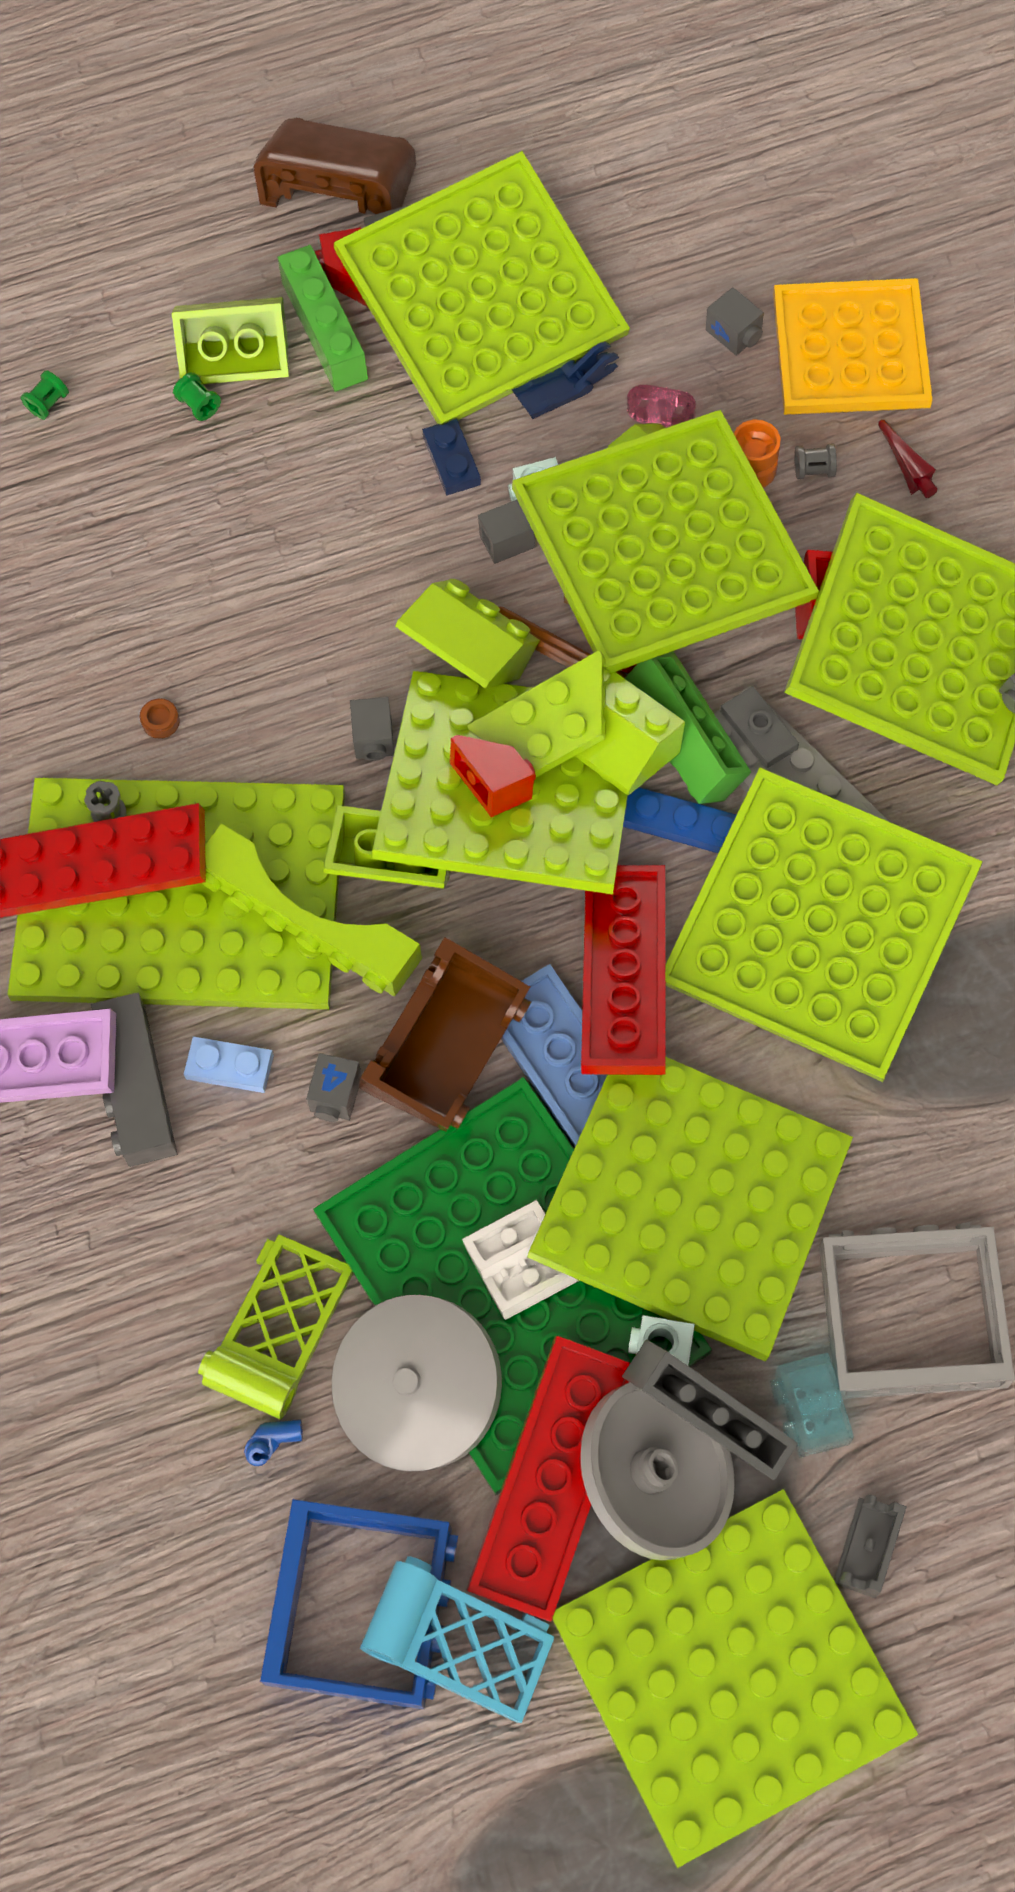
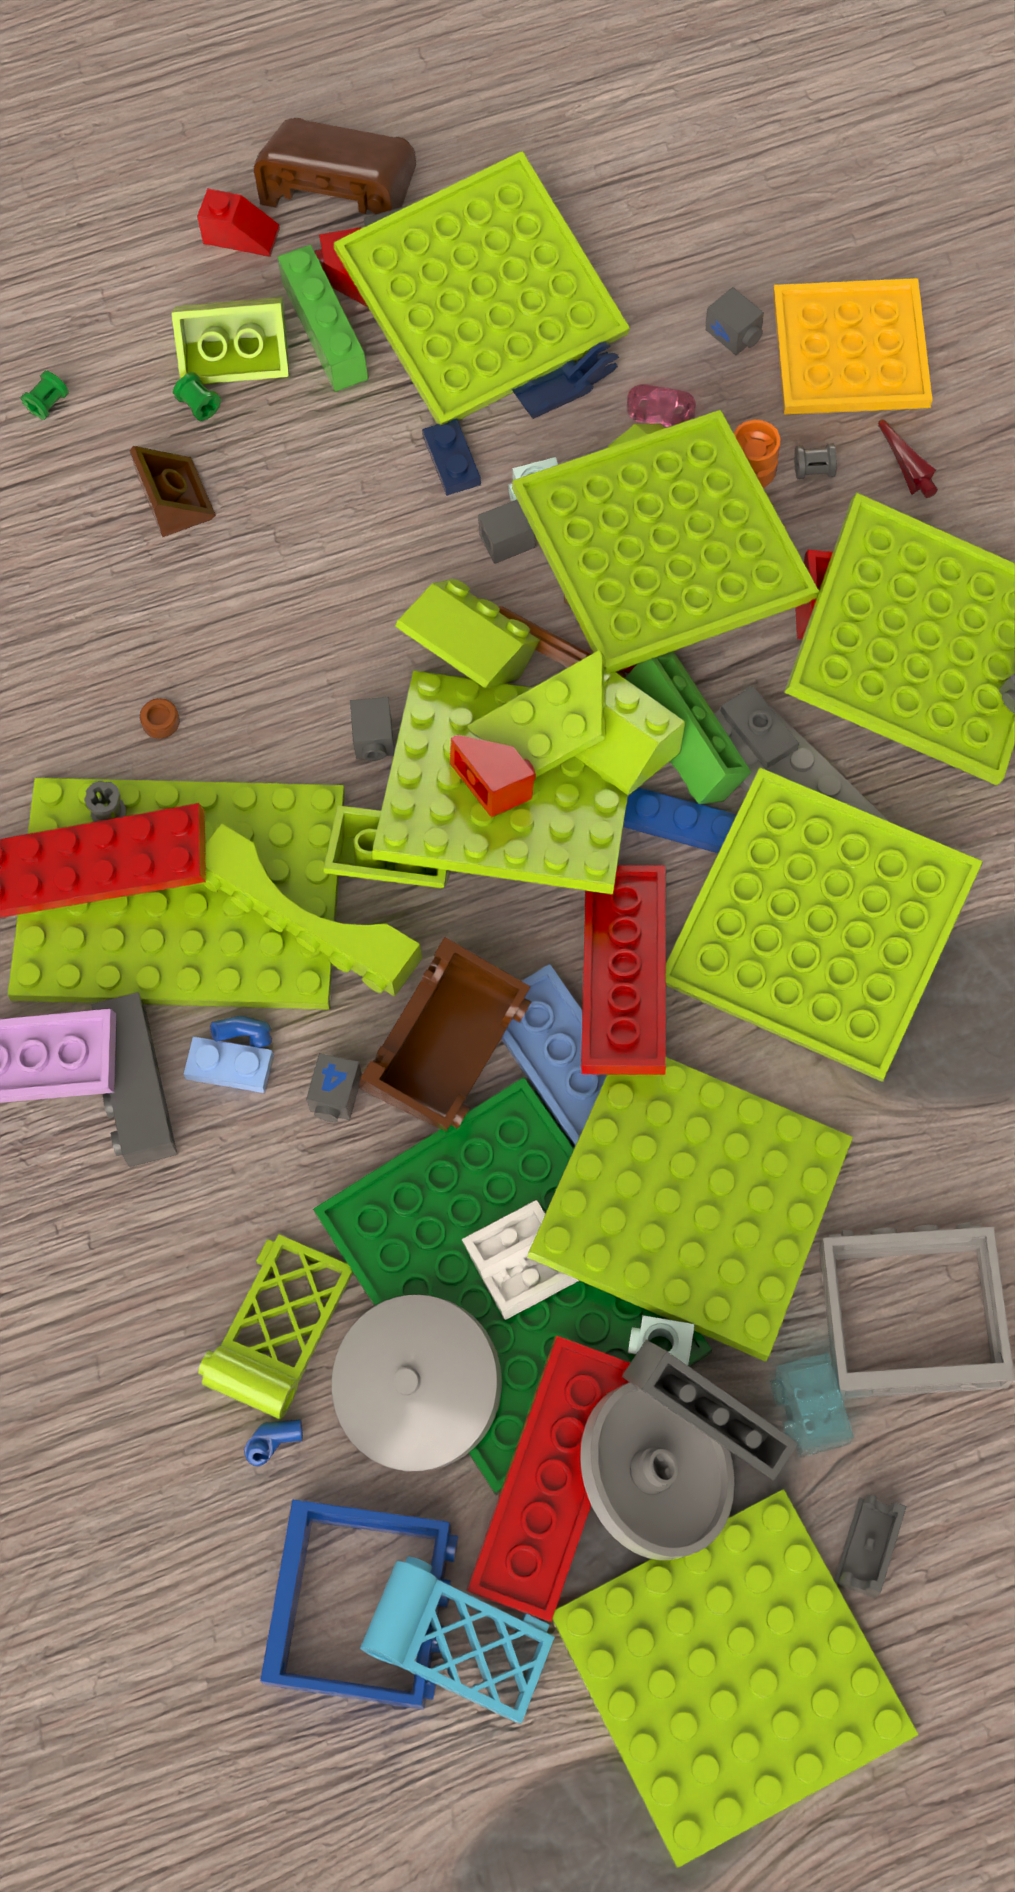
none -> reddish brown slope [130,446,216,538]
none -> red slope [197,188,280,257]
none -> blue arm [210,1016,272,1048]

